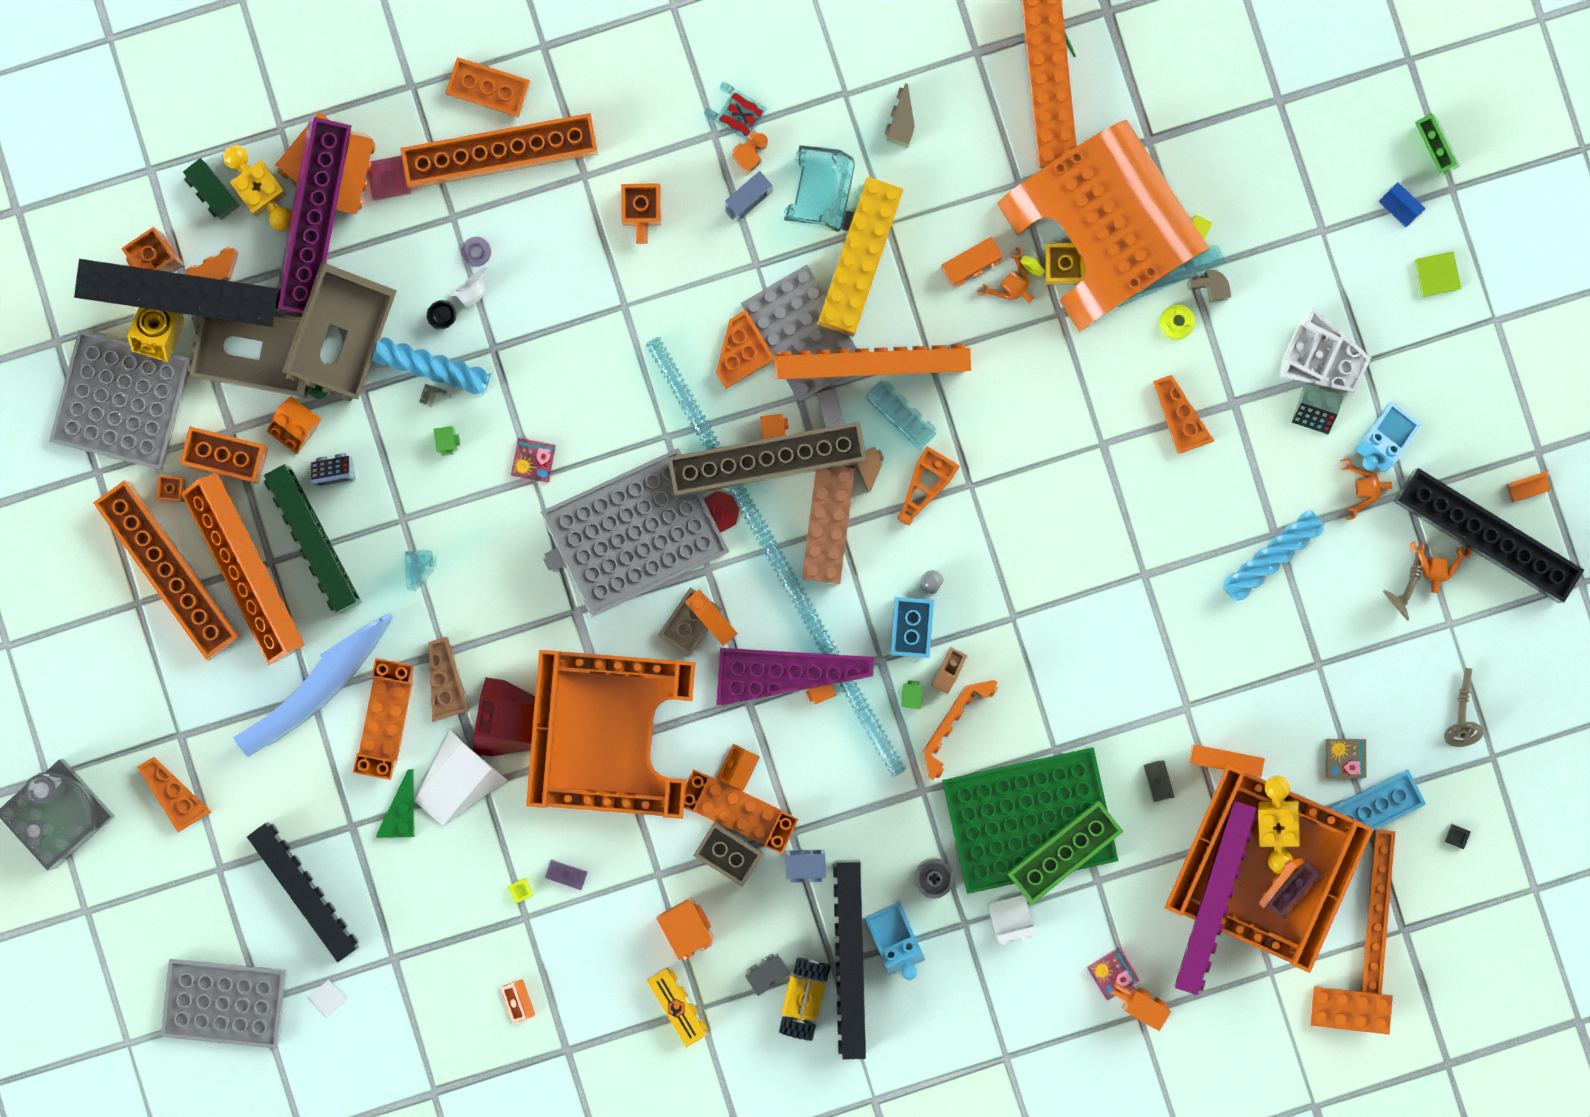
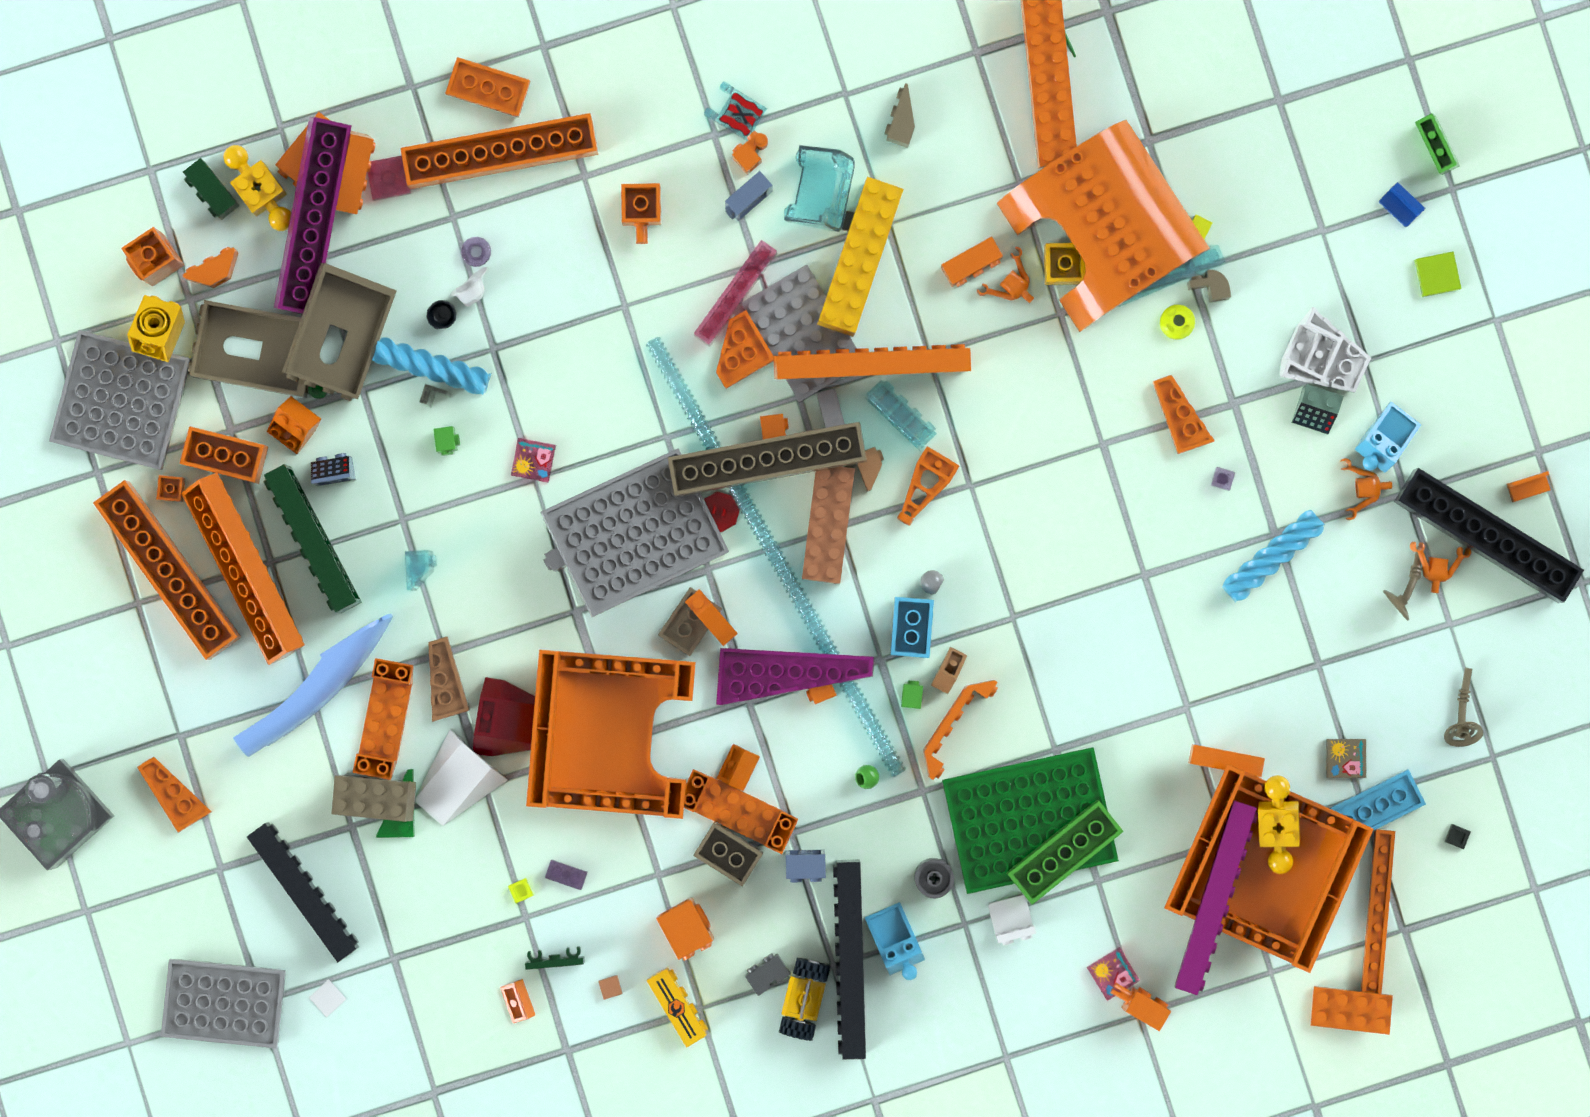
black brick [74,258,278,327] -> none
neon yellow tile [1020,256,1045,276] -> none
clear smoke panel [1143,760,1175,802] -> none
orange plate [1259,858,1306,908] -> none
brick [1267,861,1325,919] -> none
none -> dark tan brick [331,775,416,822]
none -> dark green plate [525,946,585,970]
none -> nougat tile [598,975,623,1000]
none -> clear pink brick [694,240,777,347]
none -> bright green piece [855,765,879,789]
none -> clear purple plate [1210,467,1235,491]

